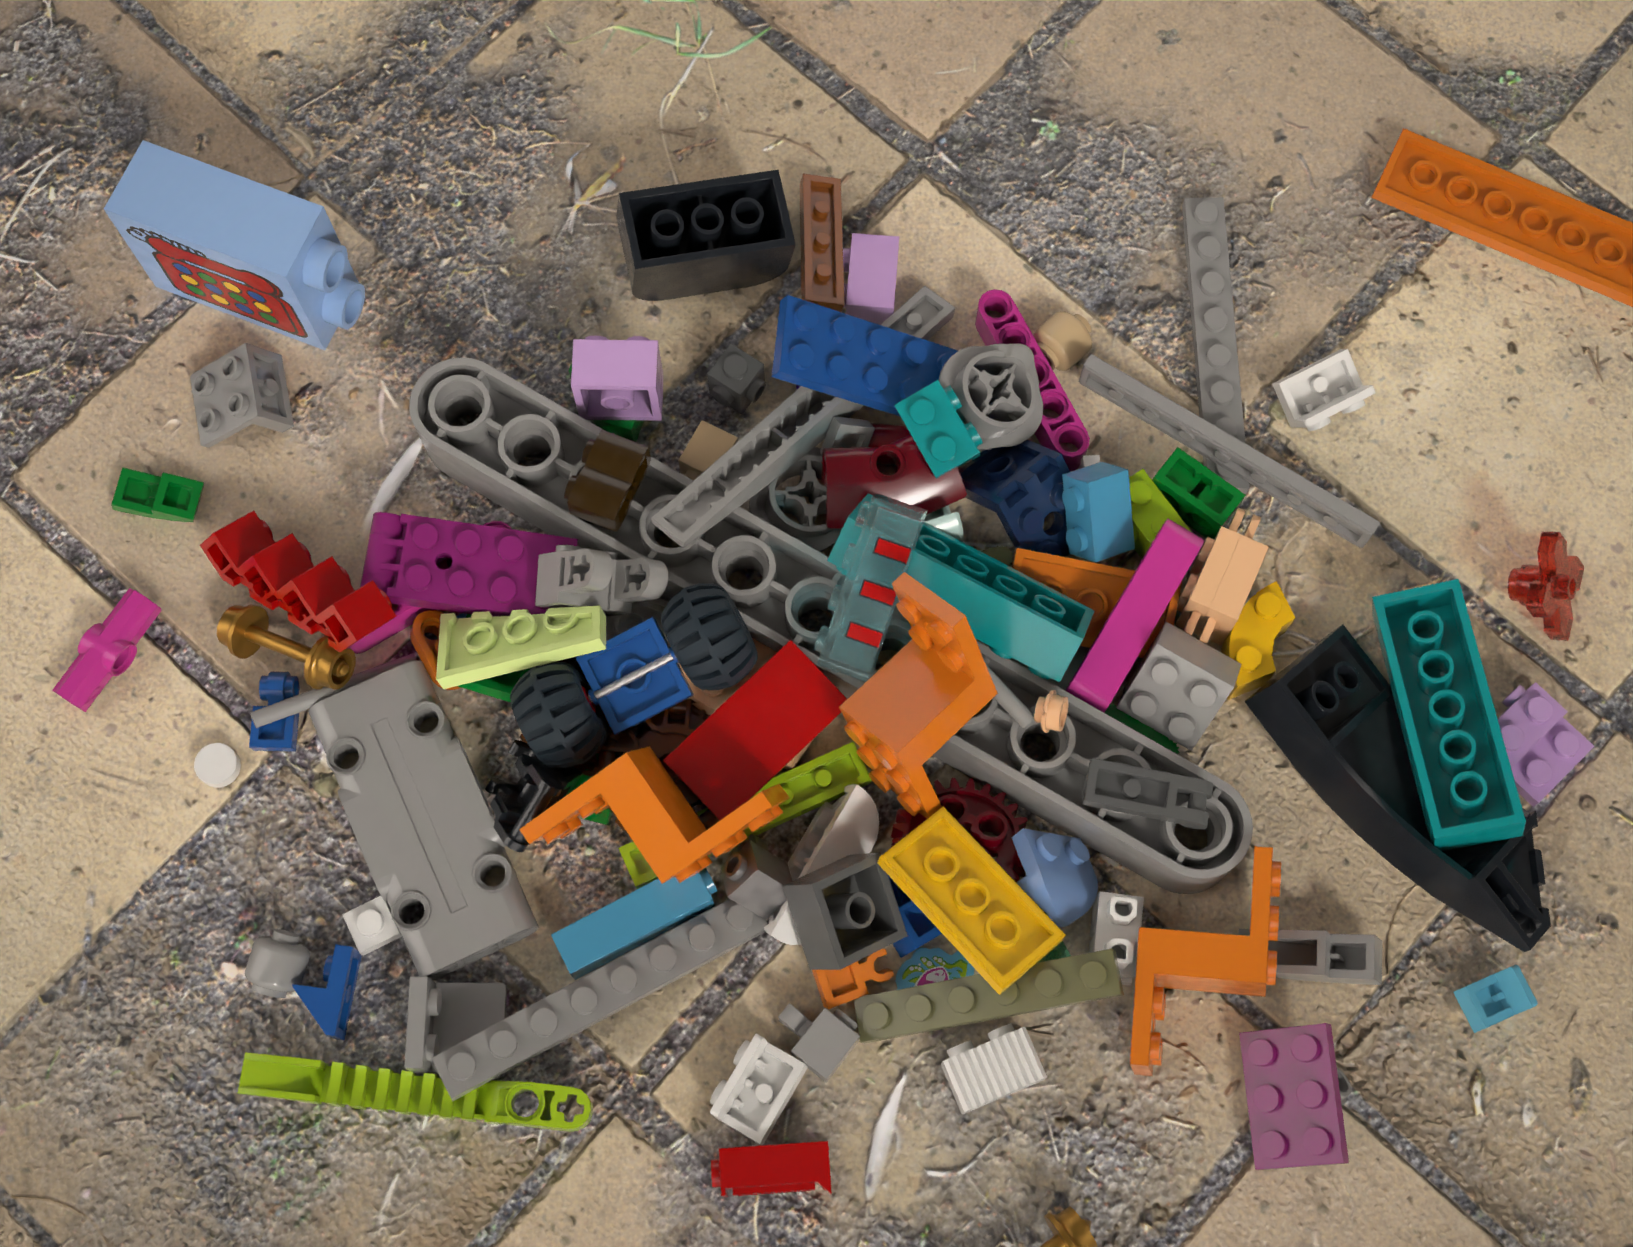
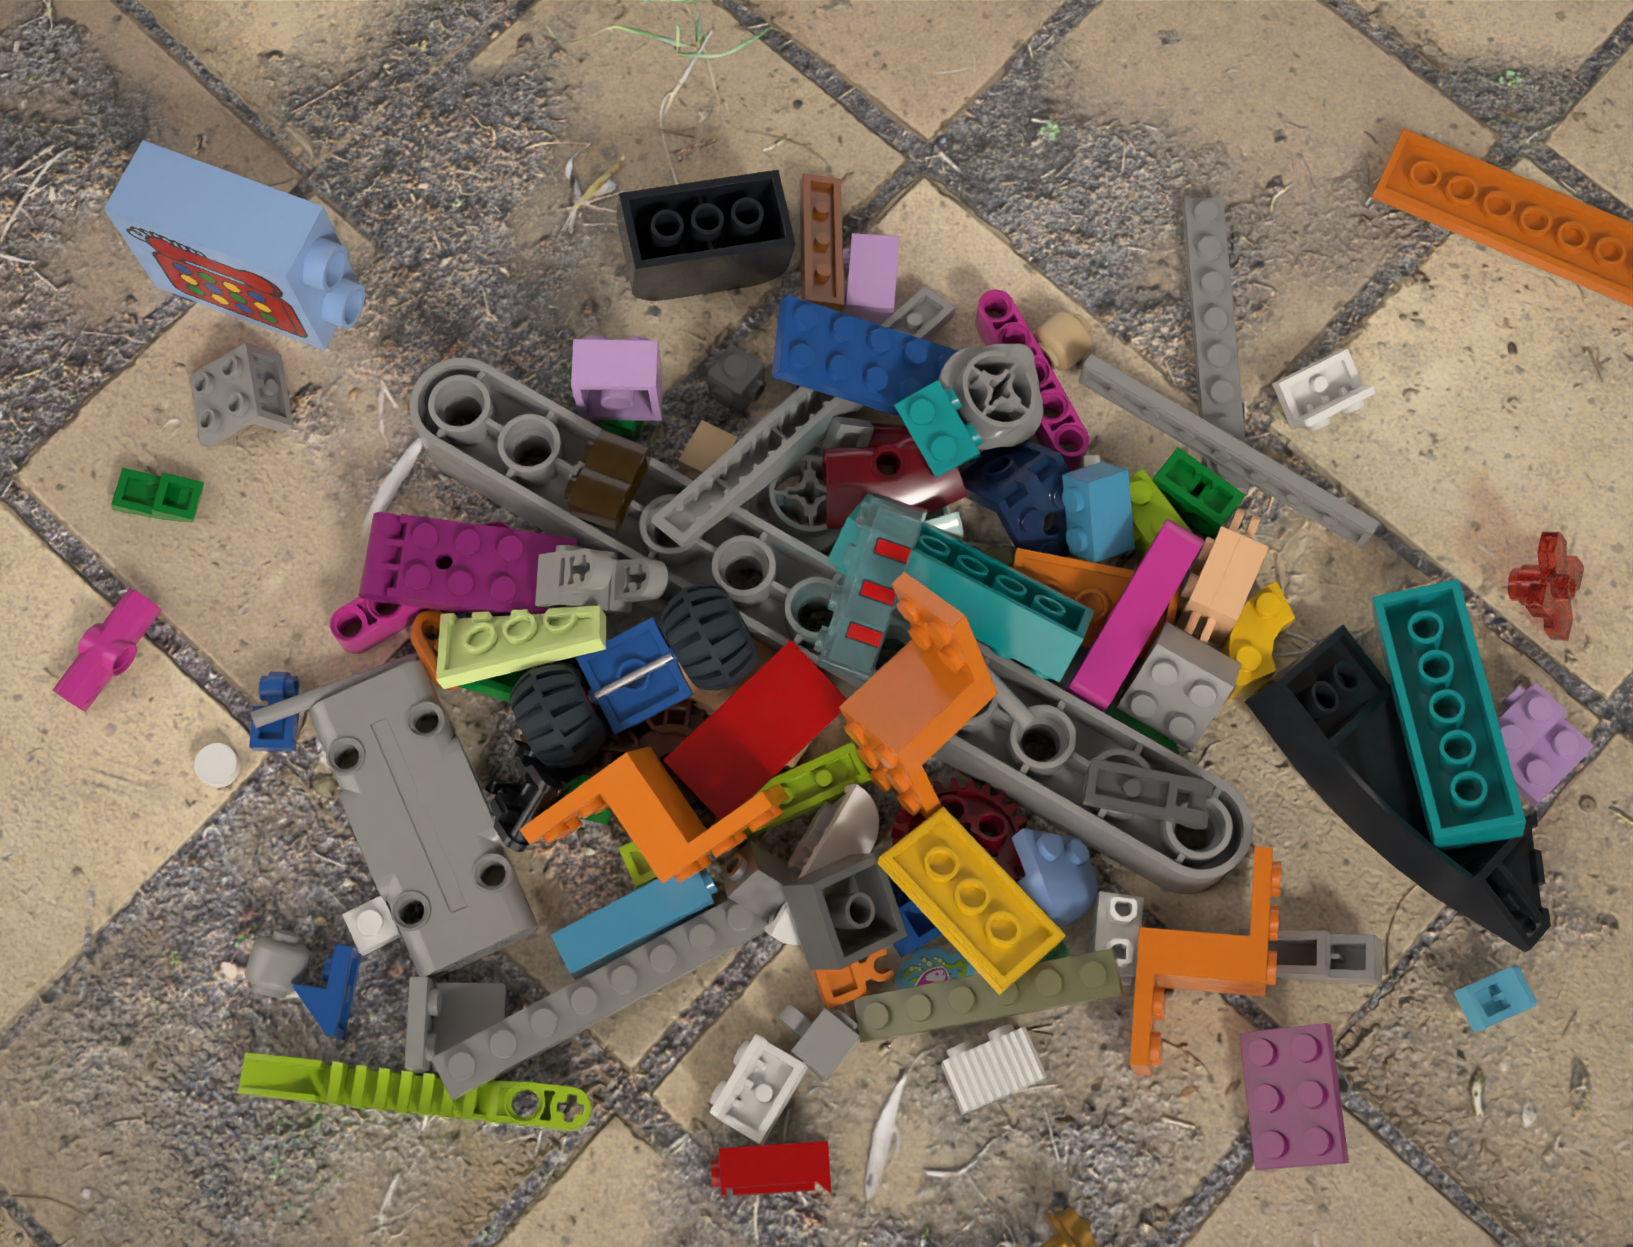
red brick [200,511,397,652] -> none
pearl gold piece [217,604,356,690] -> none
light nougat plate [1034,690,1068,733] -> none

